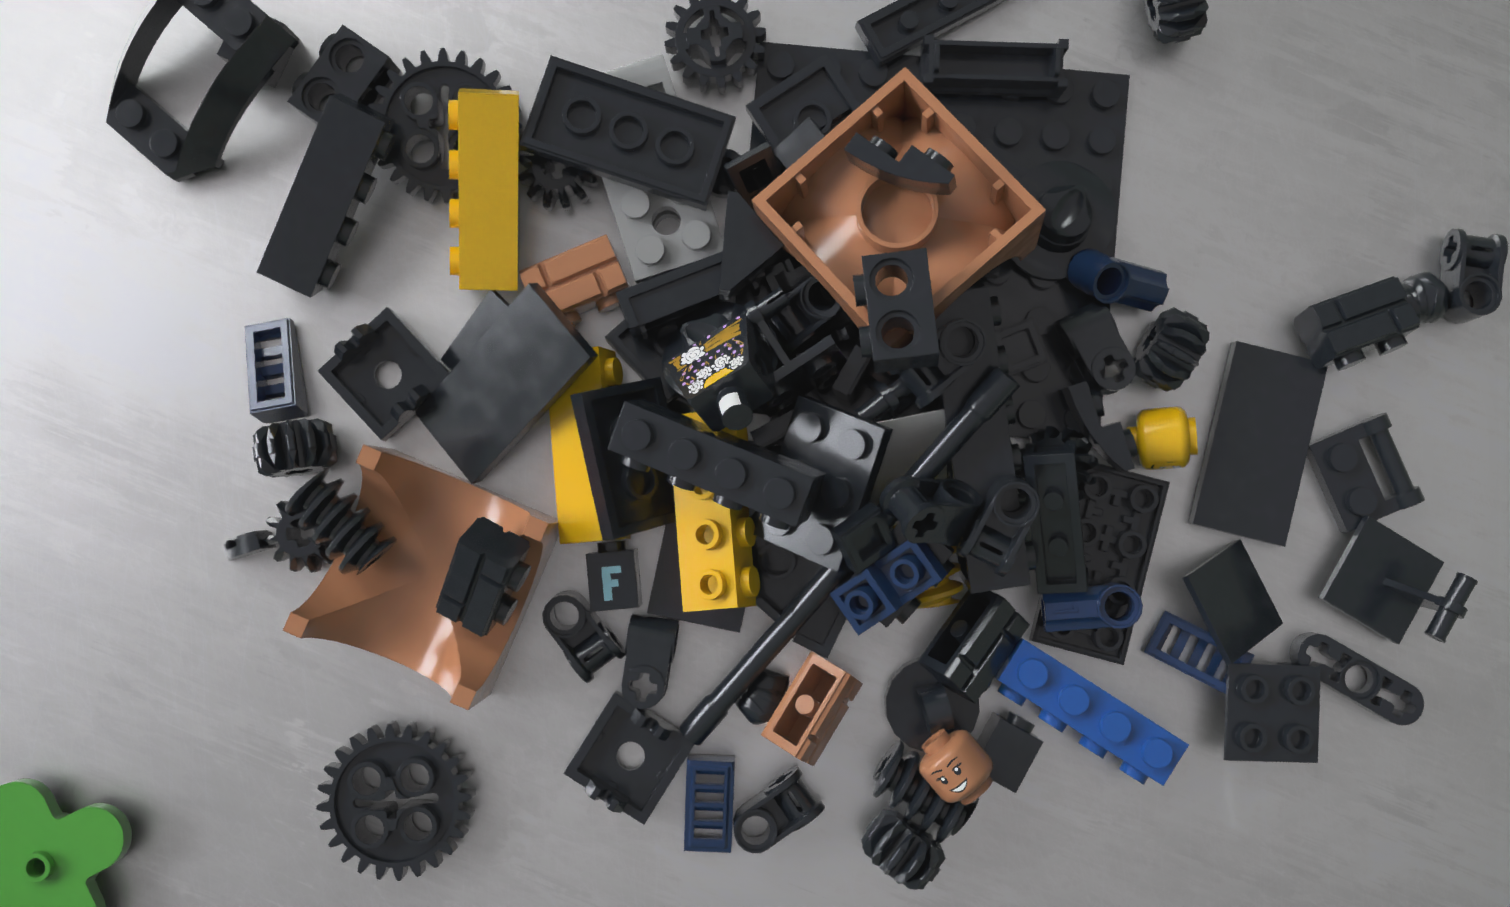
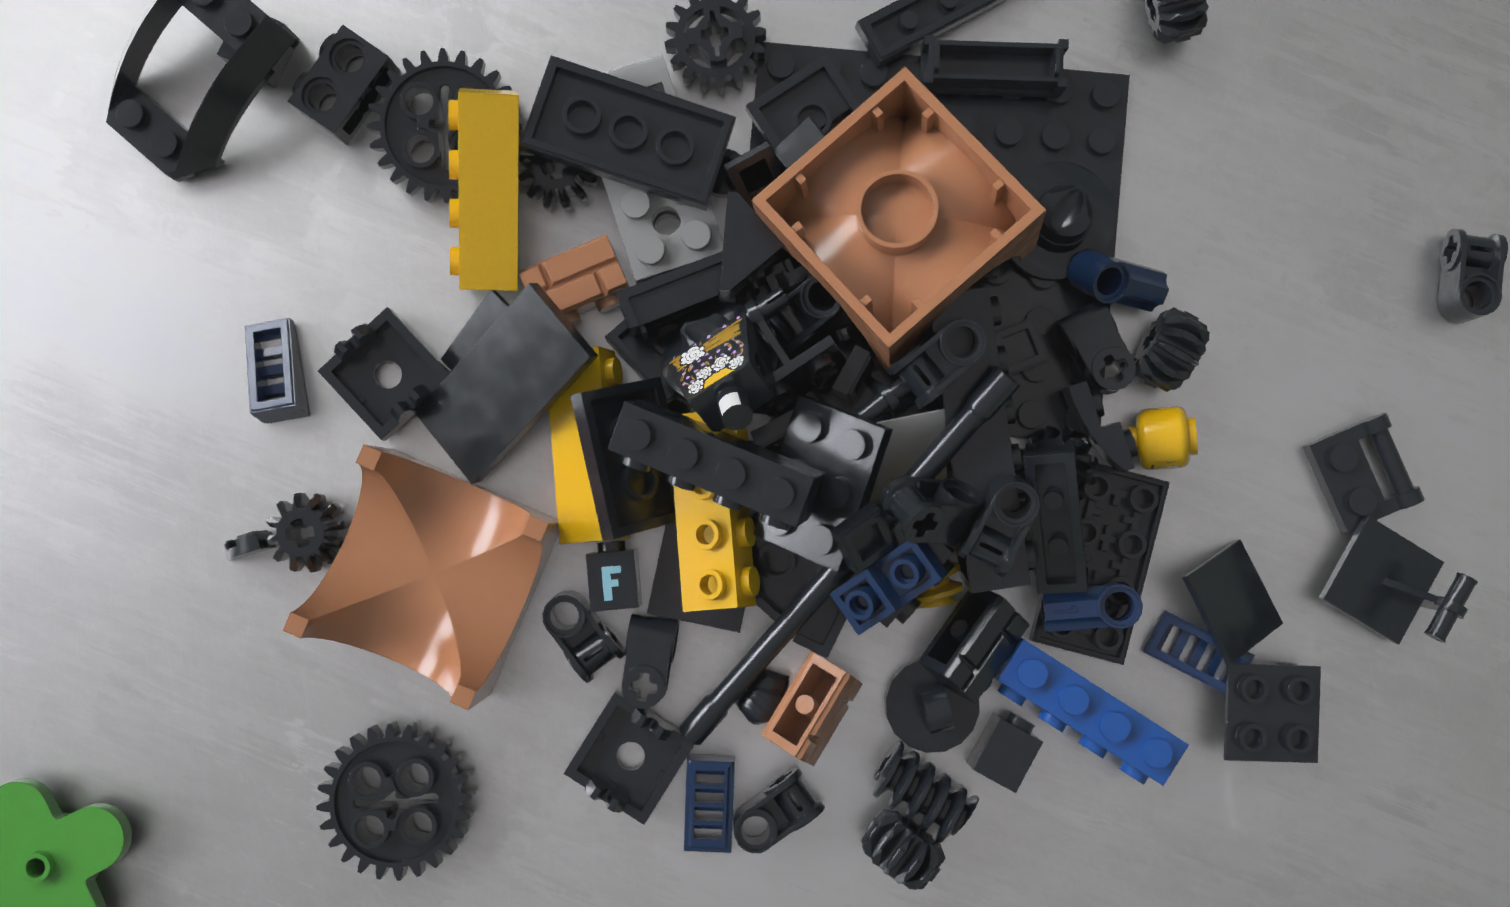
black gear [252,418,338,478] -> none
black brick [256,93,396,298] -> none
black piece [285,468,397,575] -> none
black brick [435,517,531,637] -> none
black slope [844,132,957,195] -> none
black brick [853,248,939,373] -> none
nougat head [919,729,993,805] -> none
black tile [1188,341,1328,547] -> none
black beam [1289,632,1424,725] -> none
black brick [1293,276,1420,371] -> none
black arm [1401,272,1450,323] -> none

